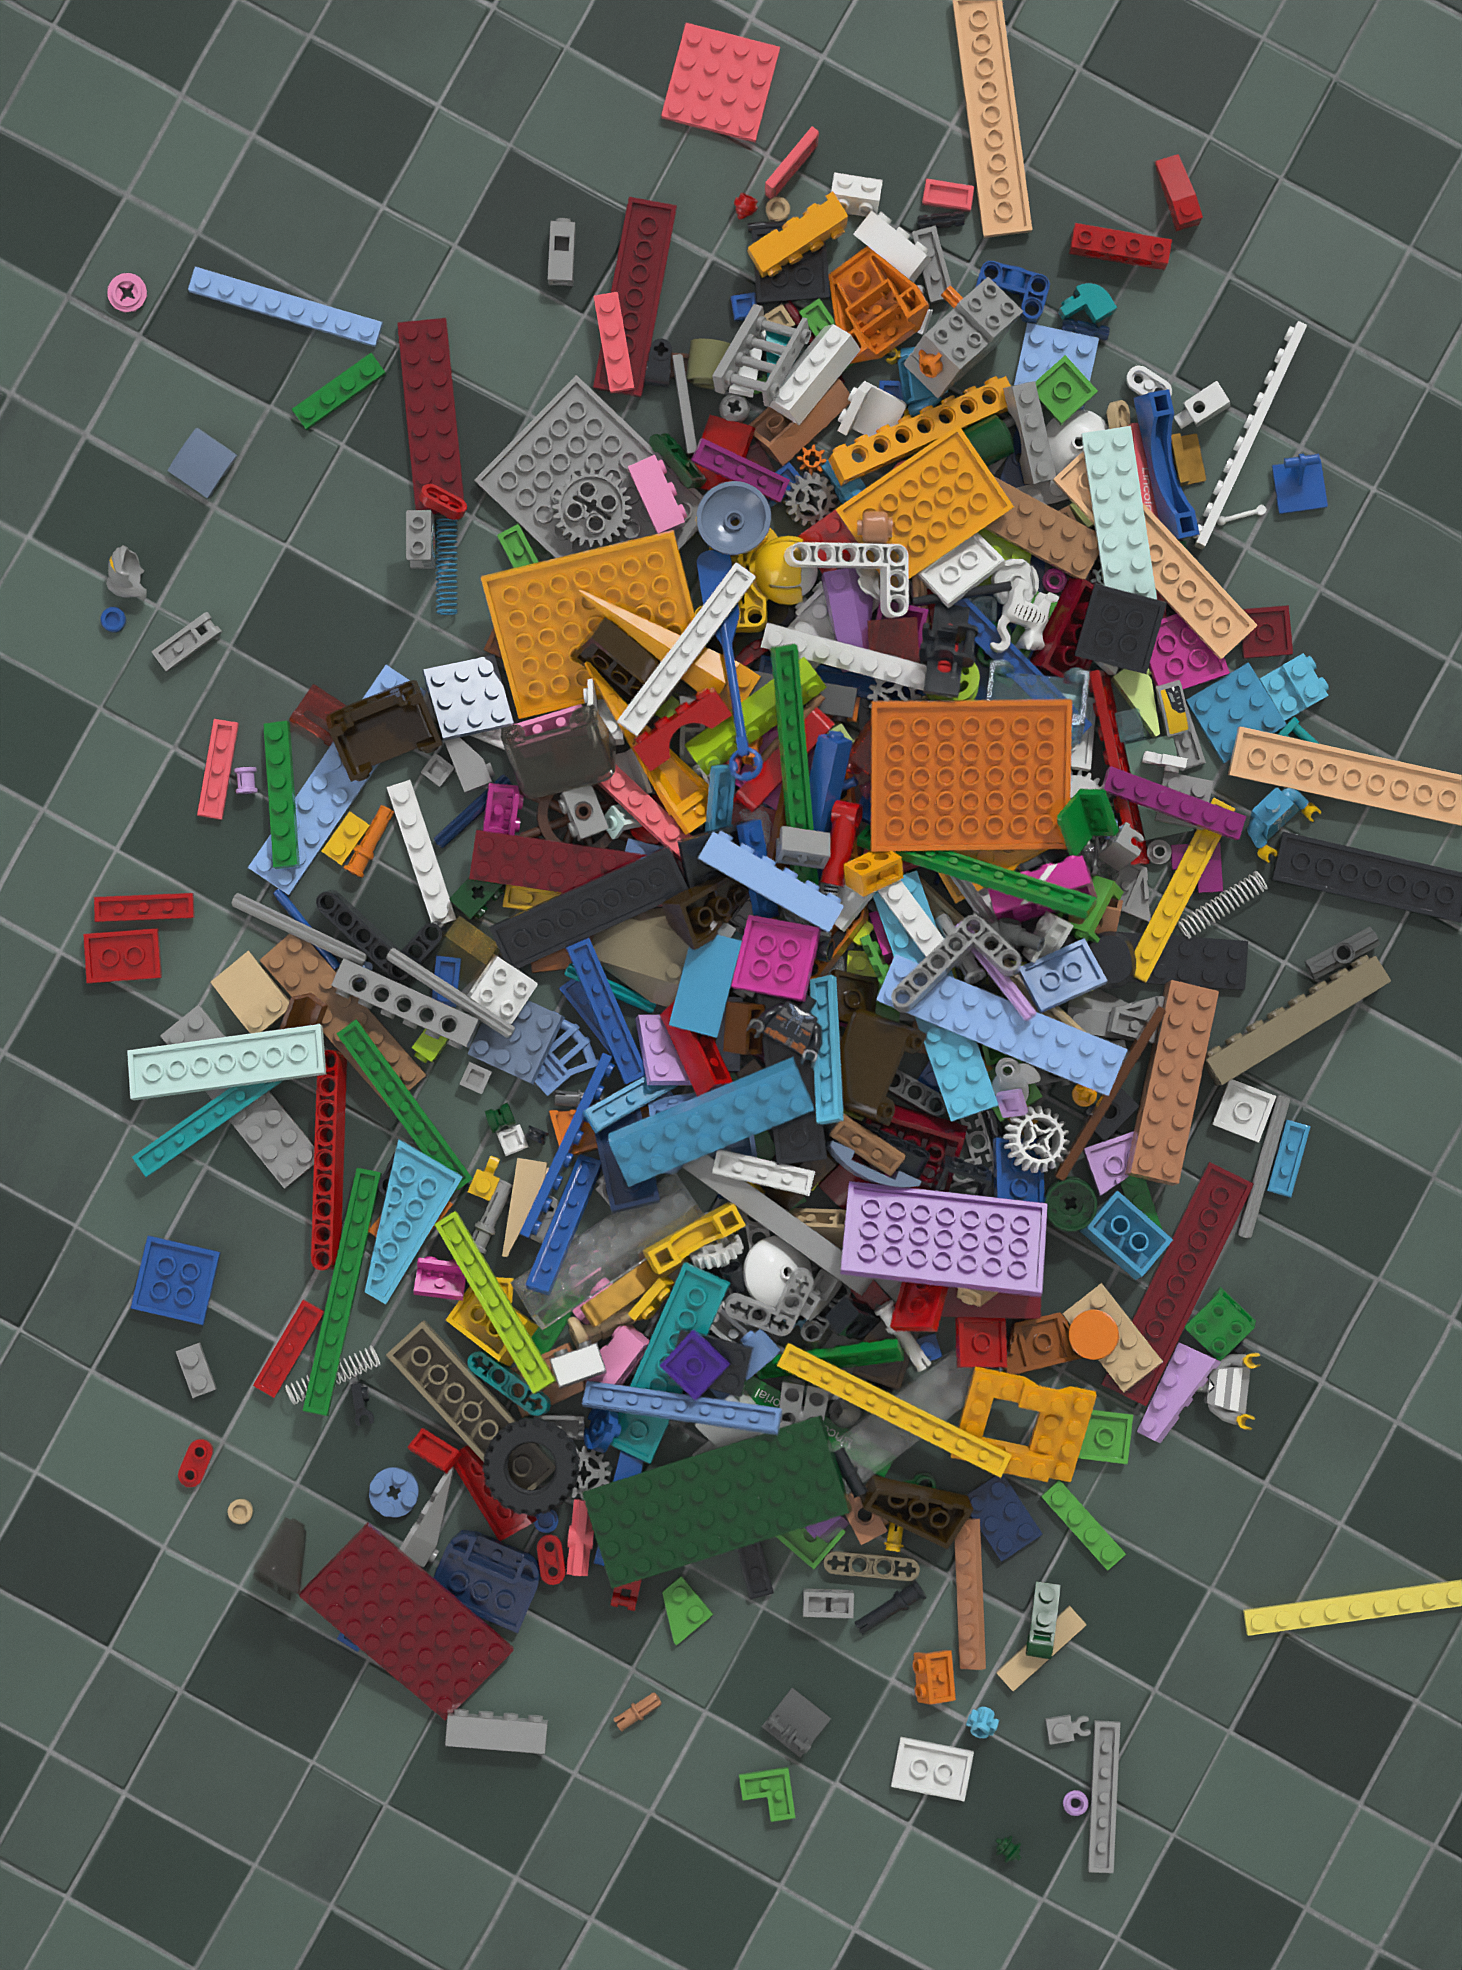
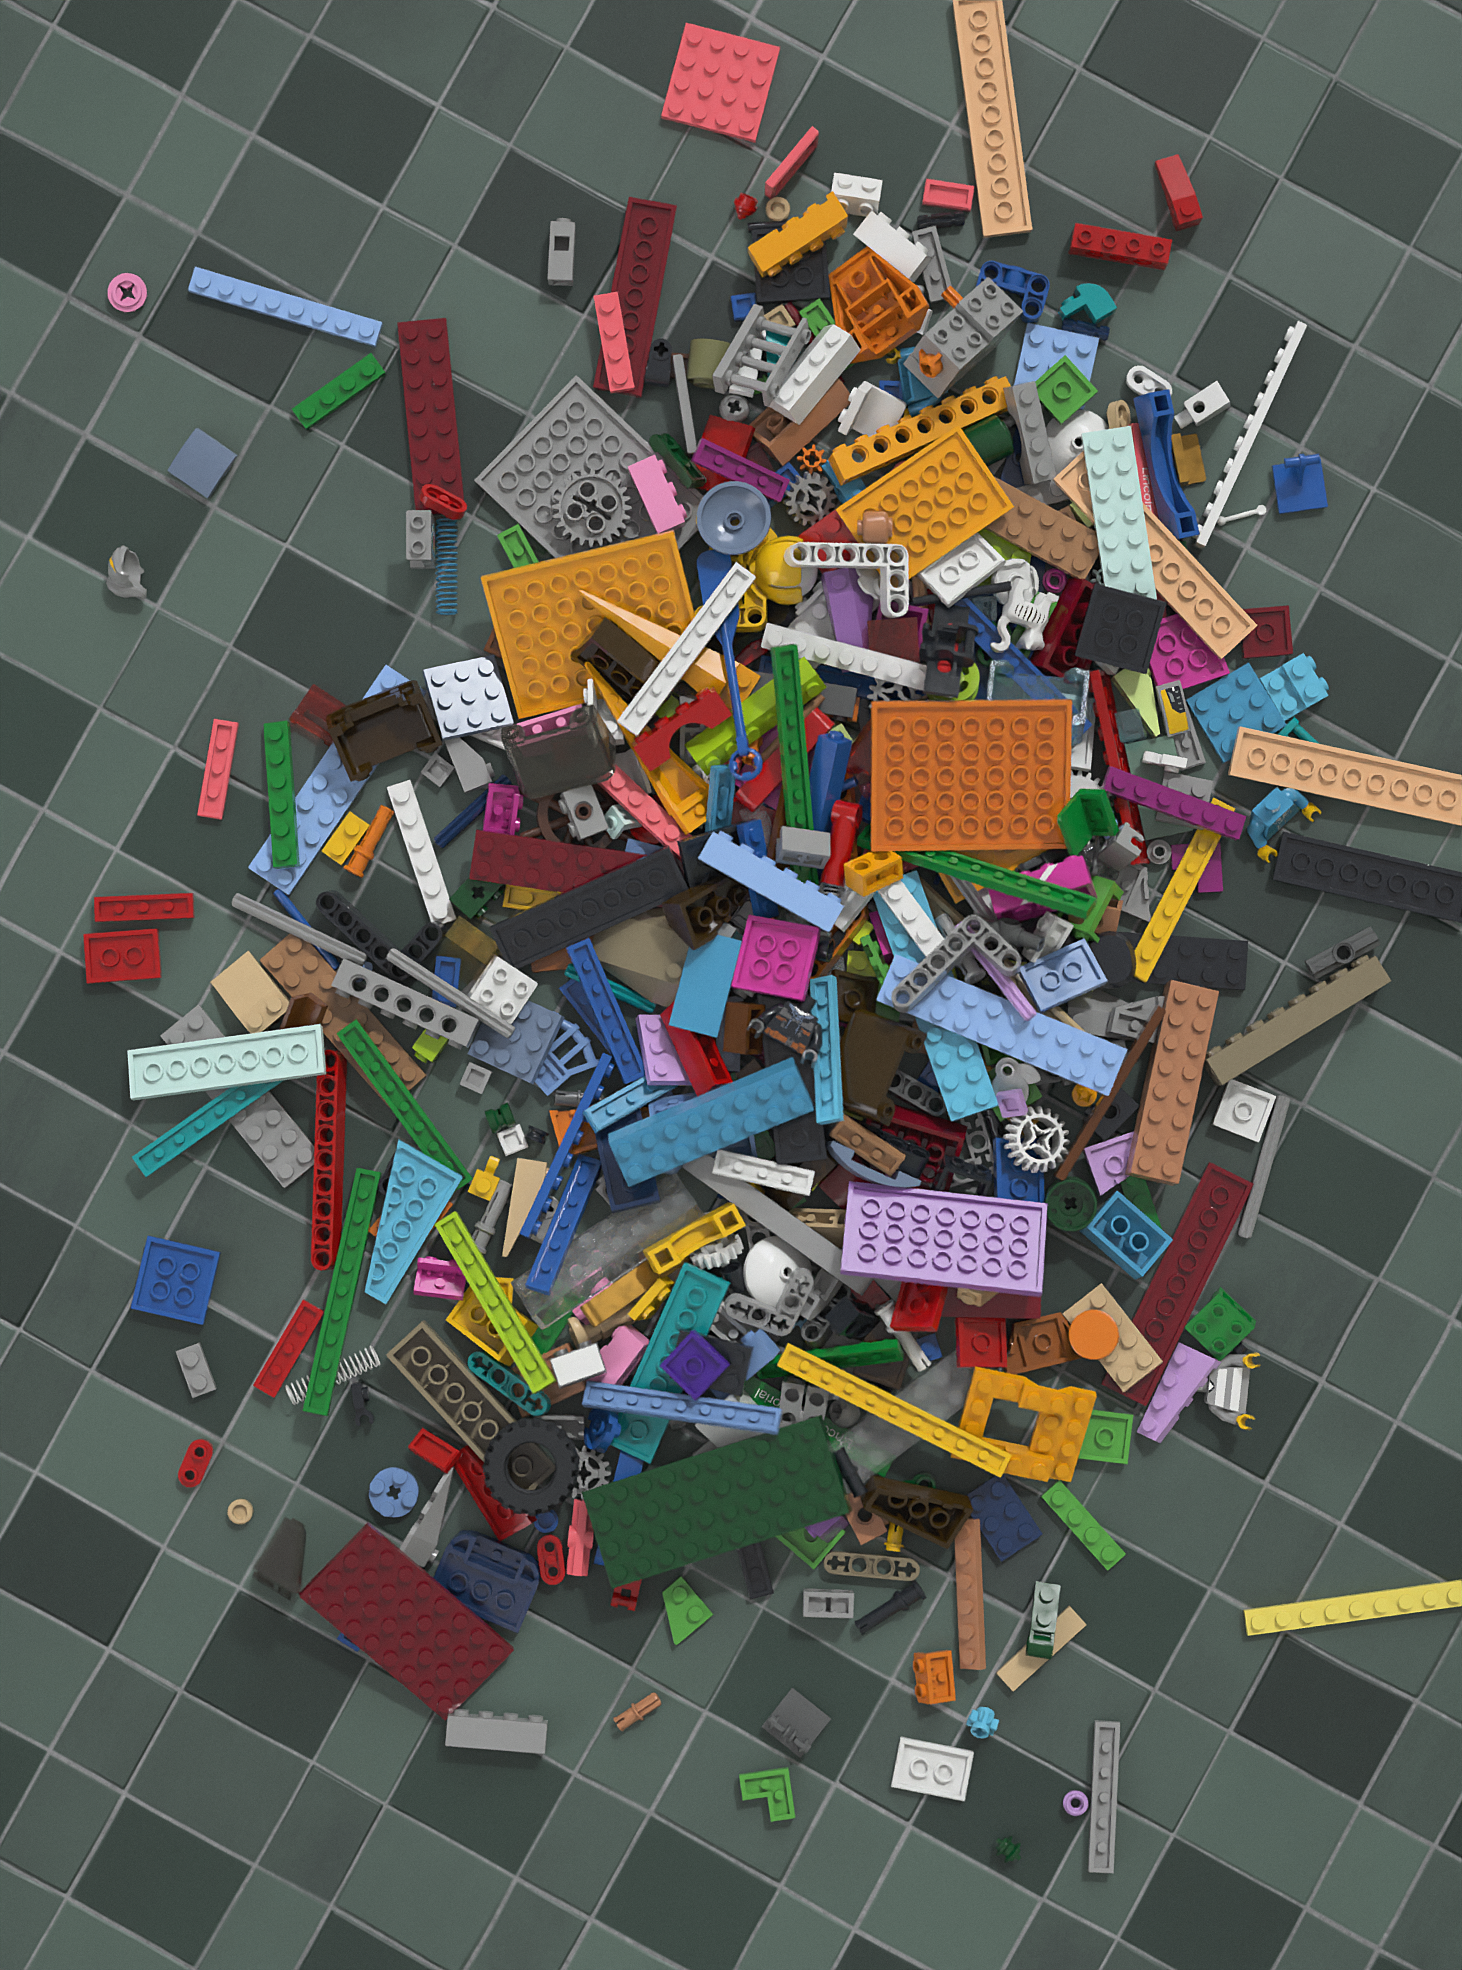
blue tile [101,607,126,633] -> none
light grey plate [151,612,222,672] -> none
lavender bush [234,767,258,794] -> none
light grey plate [1045,1715,1091,1744] -> none
white piece [1177,871,1268,939] -> none
dark azure tile [1266,1120,1311,1197] -> none

